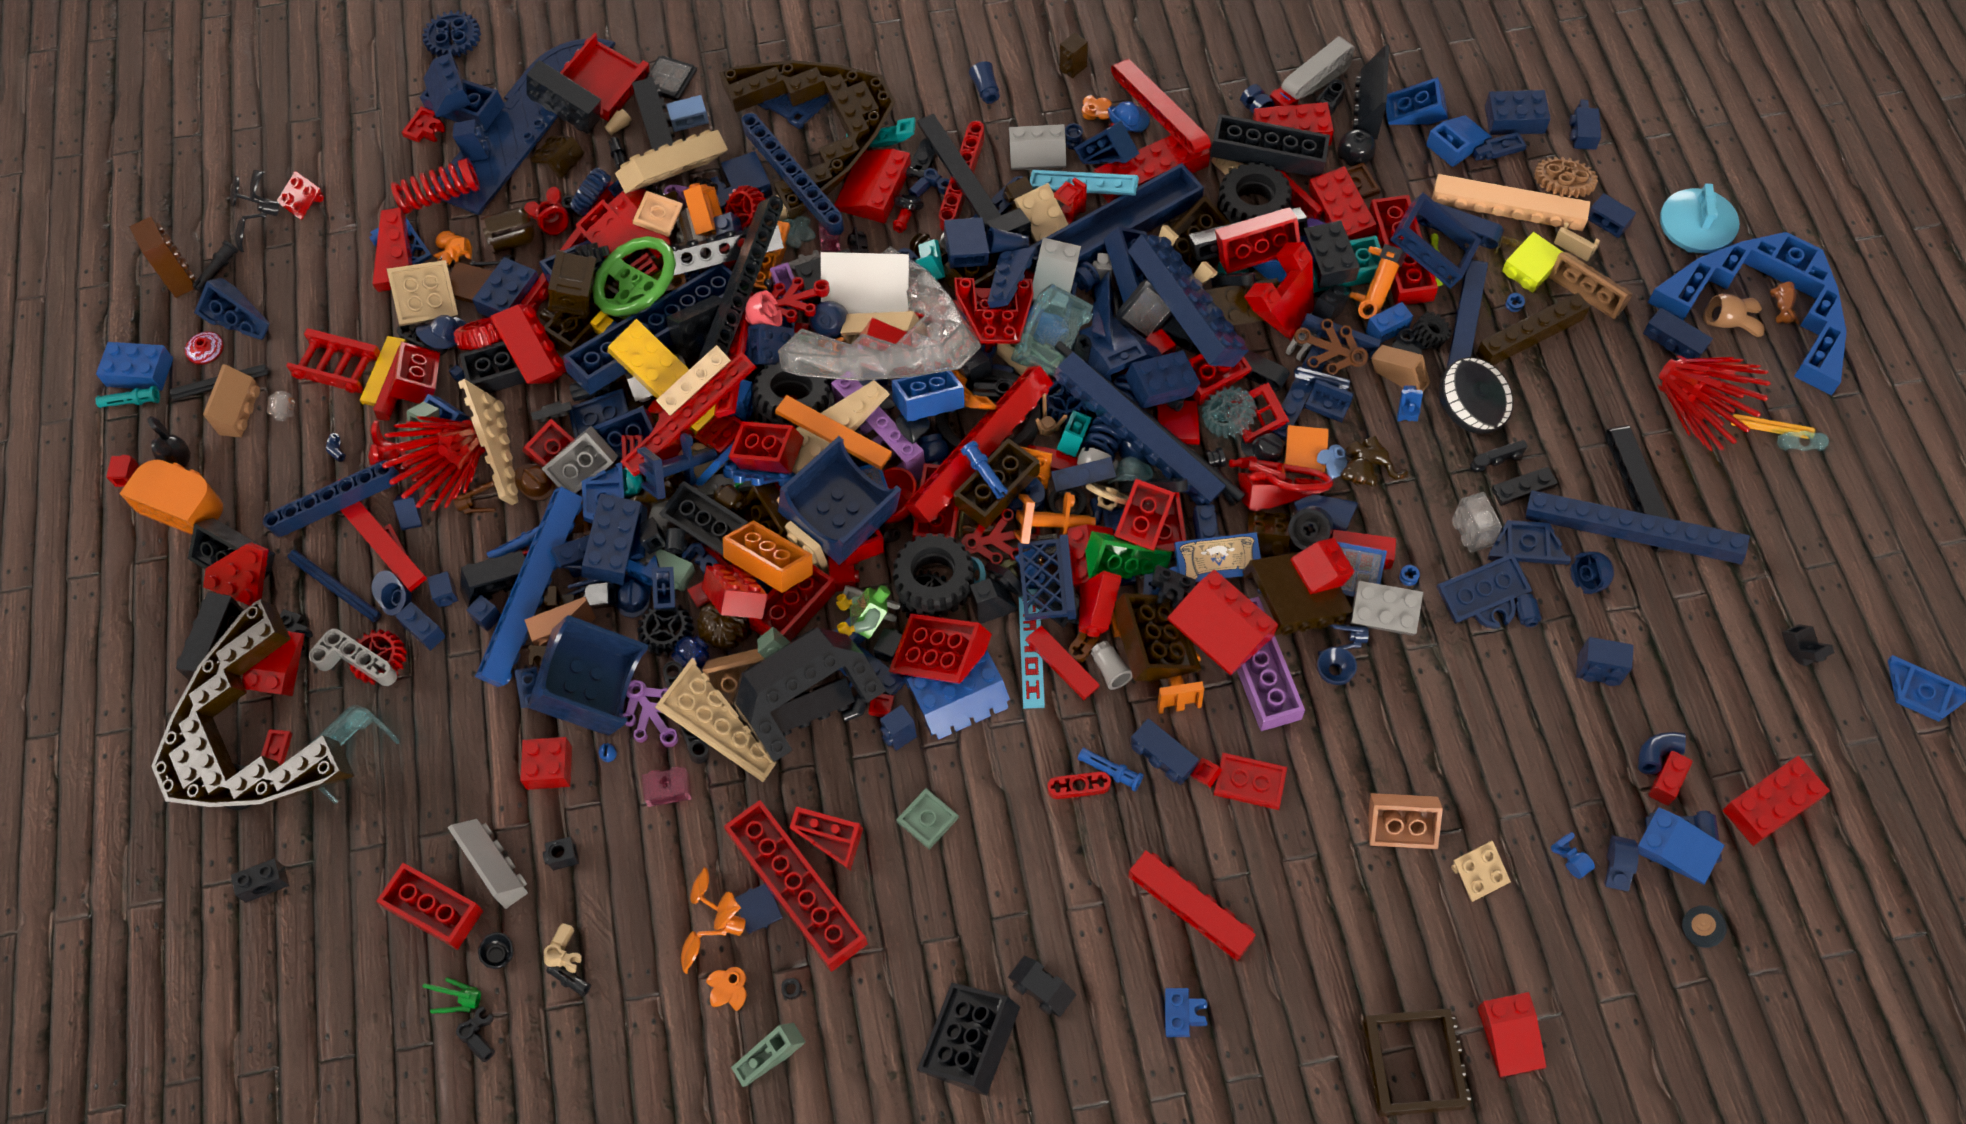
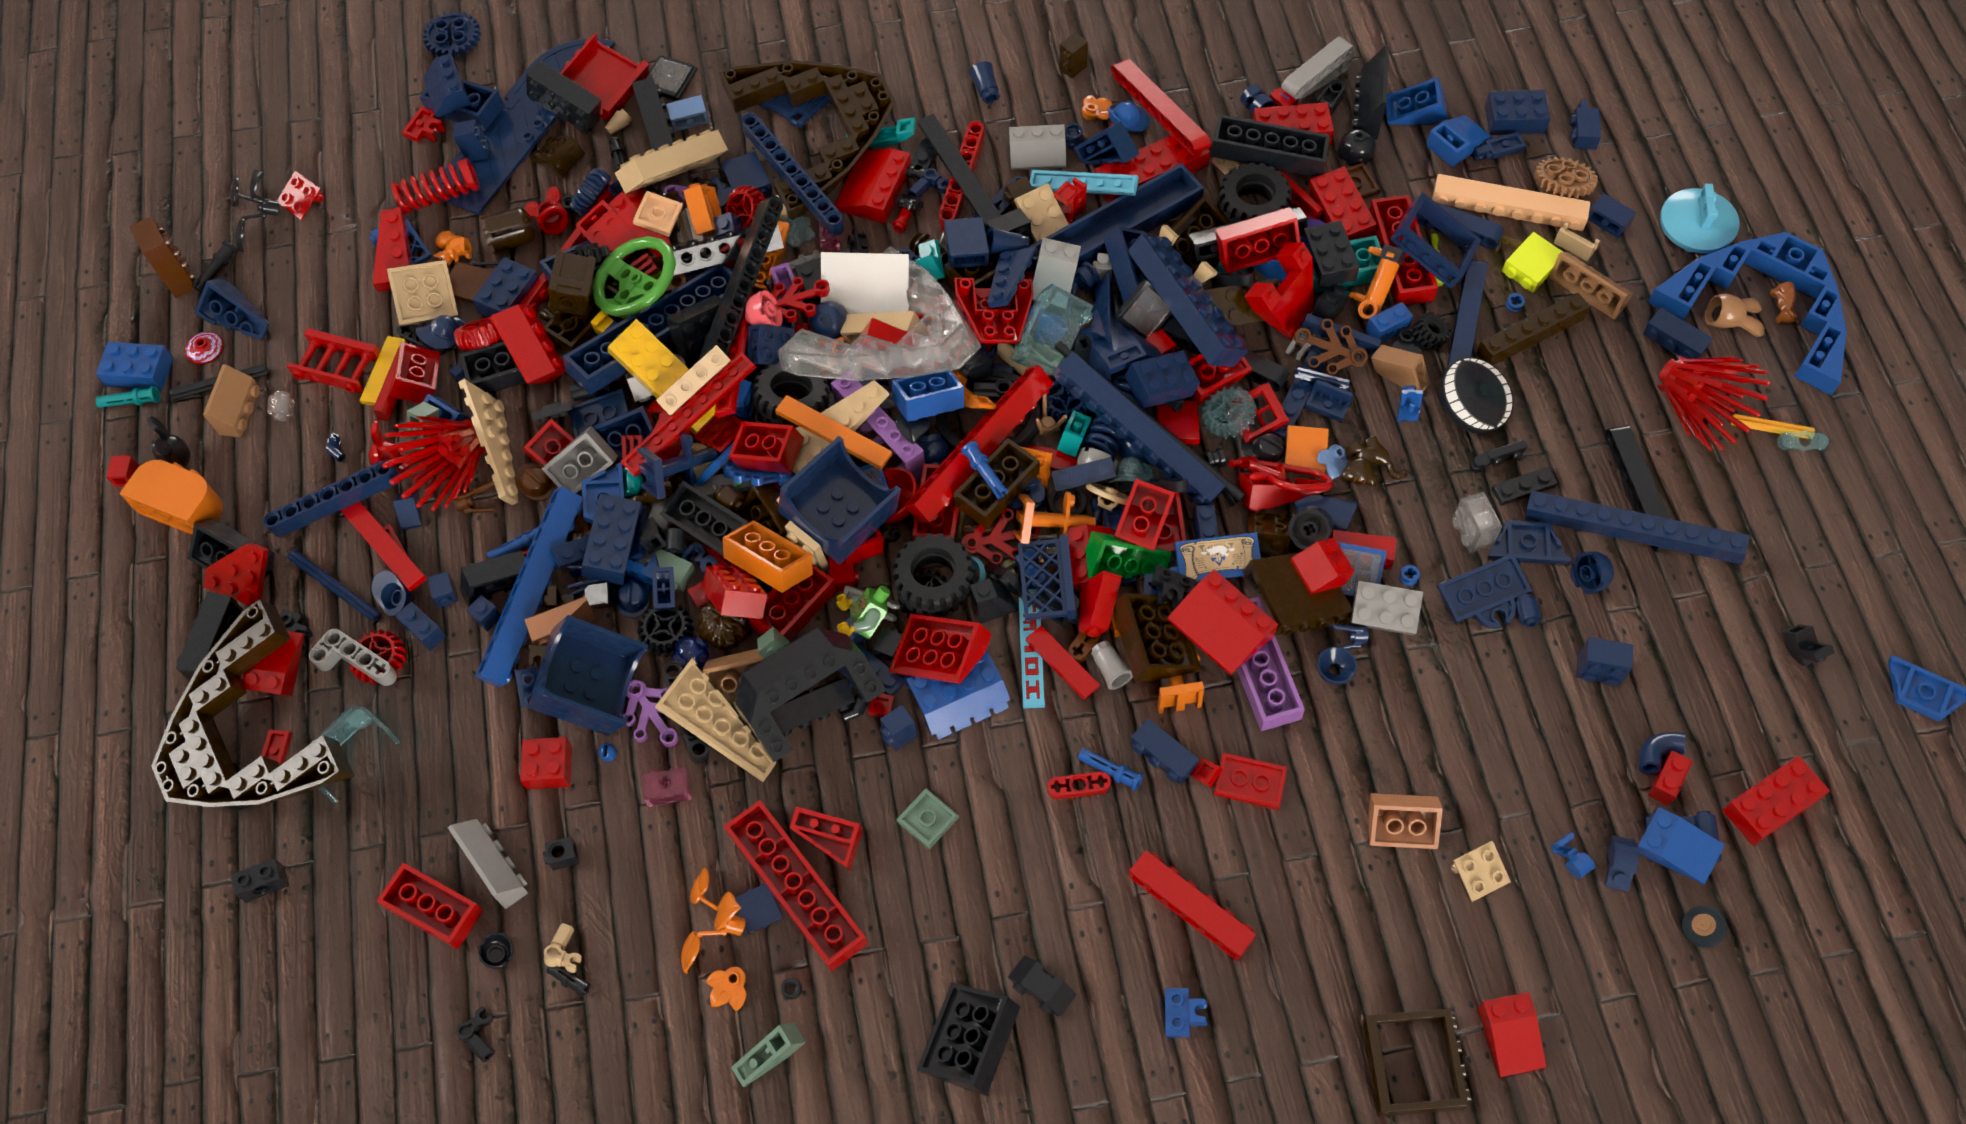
green plant [422,977,481,1013] -> none

